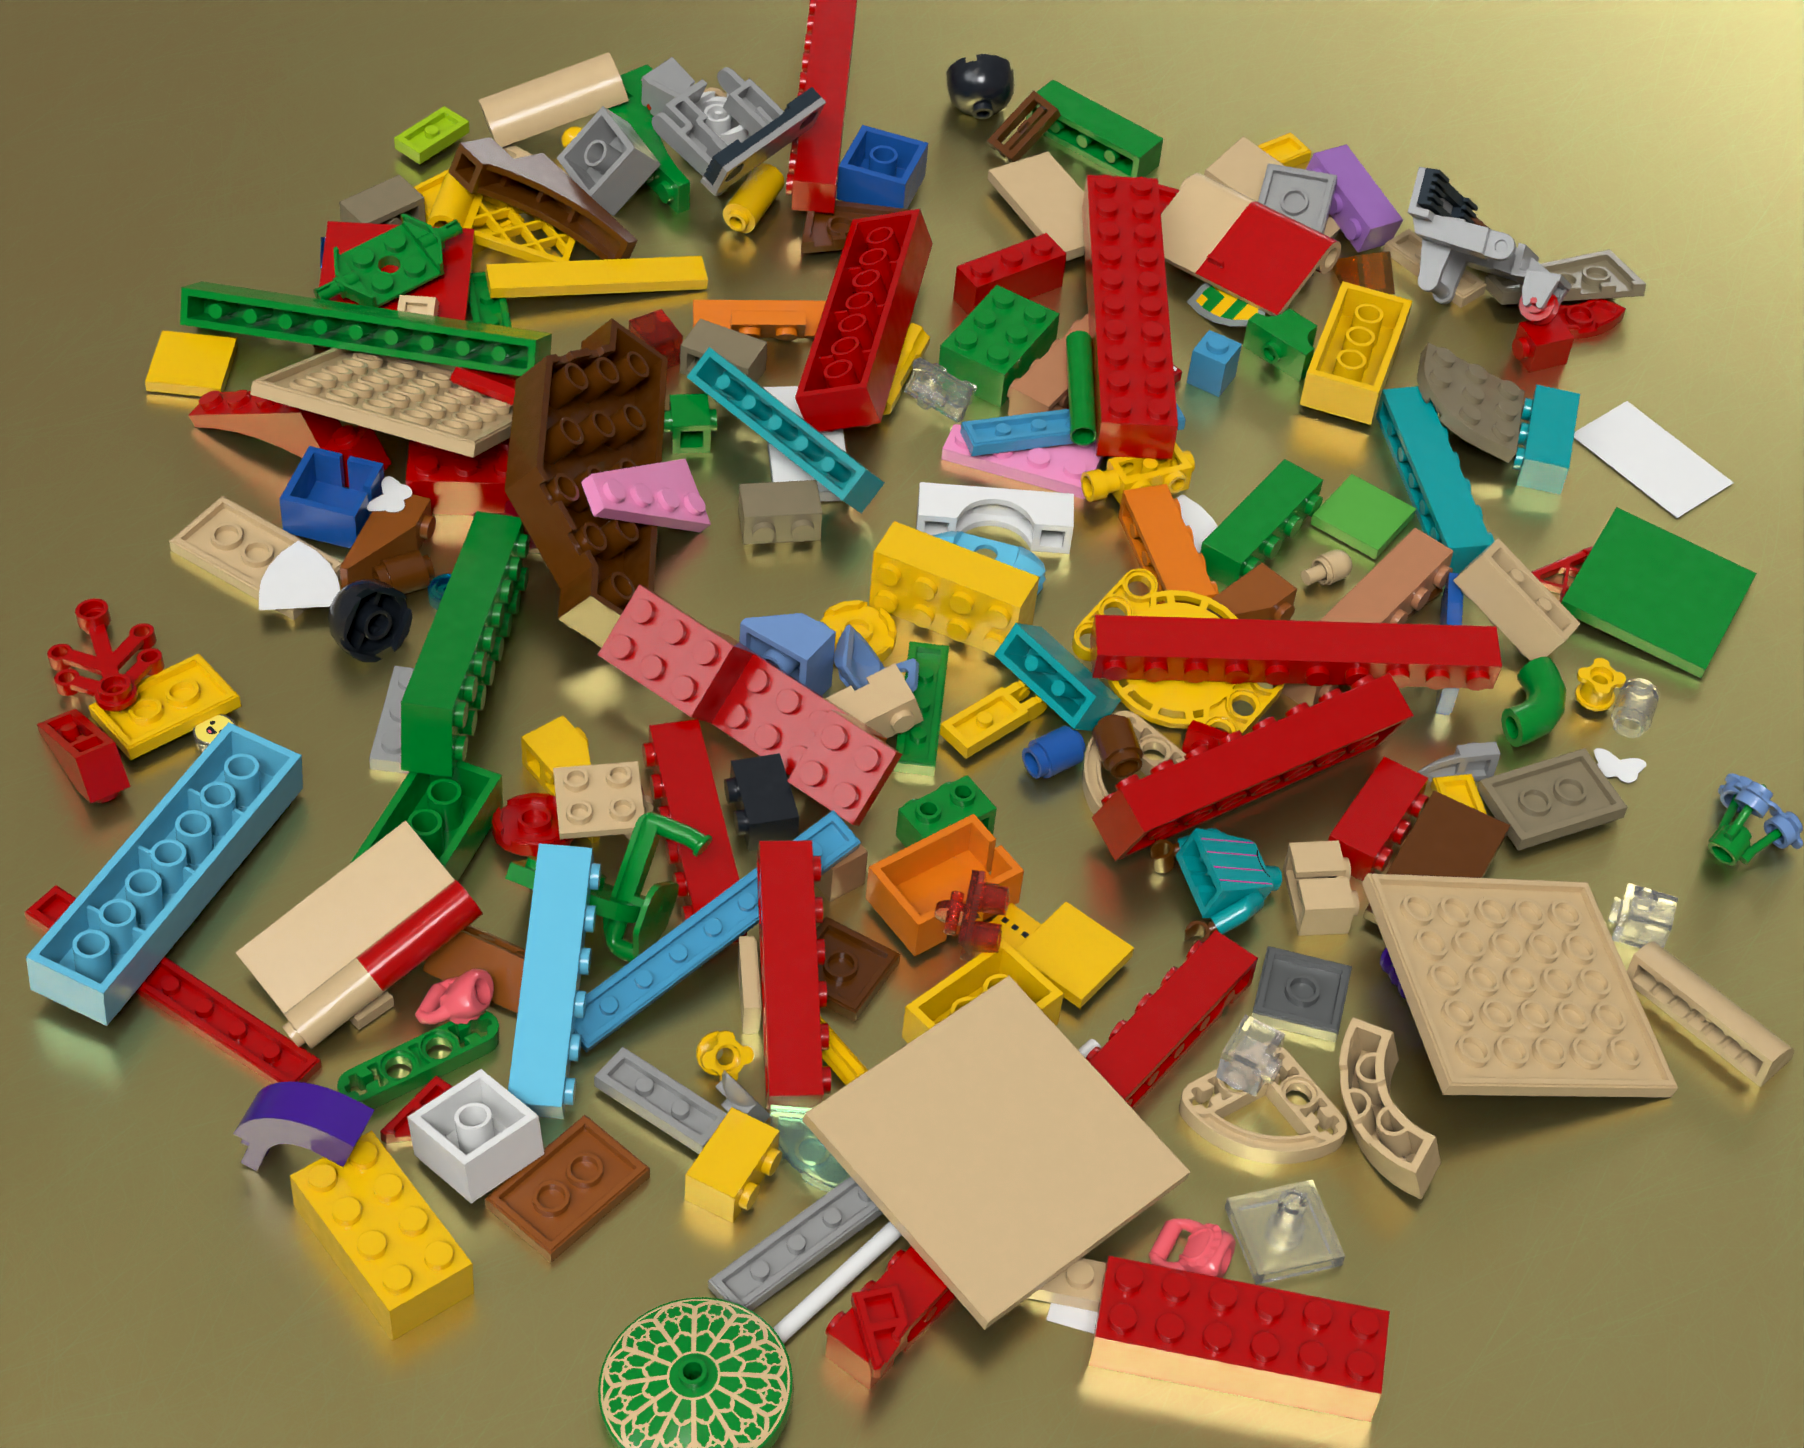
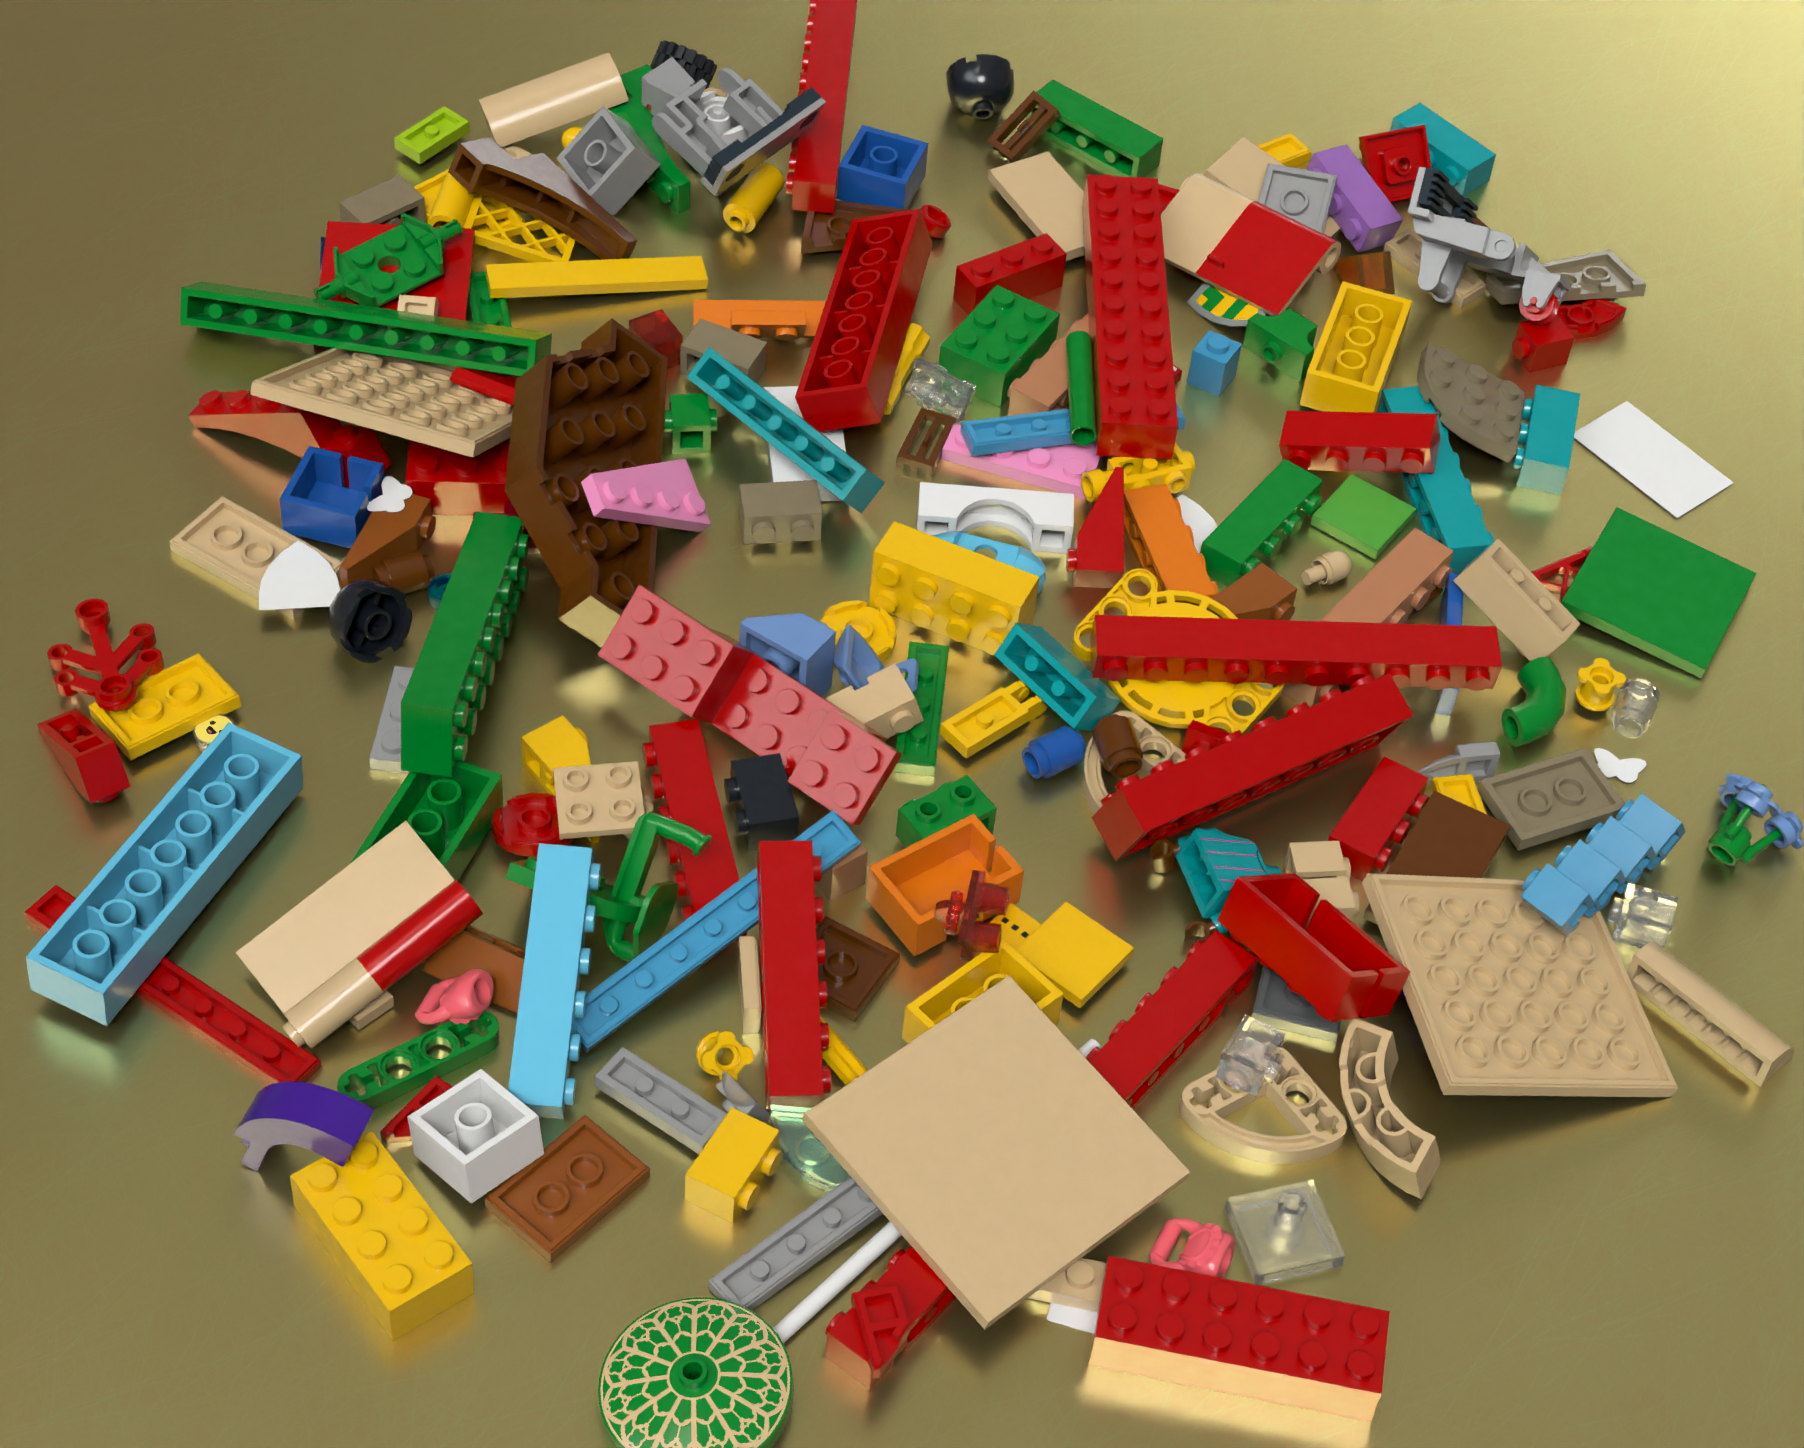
yellow tile [145,330,238,397] -> none
none -> black tyre [650,40,717,89]
none -> reddish brown tile [896,408,957,477]
none -> red tile [920,205,951,238]
none -> red slope [1066,467,1124,589]
none -> red piece [1218,873,1411,1022]
none -> red brick [1279,411,1441,474]
none -> red piece [1359,125,1431,202]
none -> teal brick [1390,103,1496,197]
none -> dark azure brick [1521,793,1685,936]

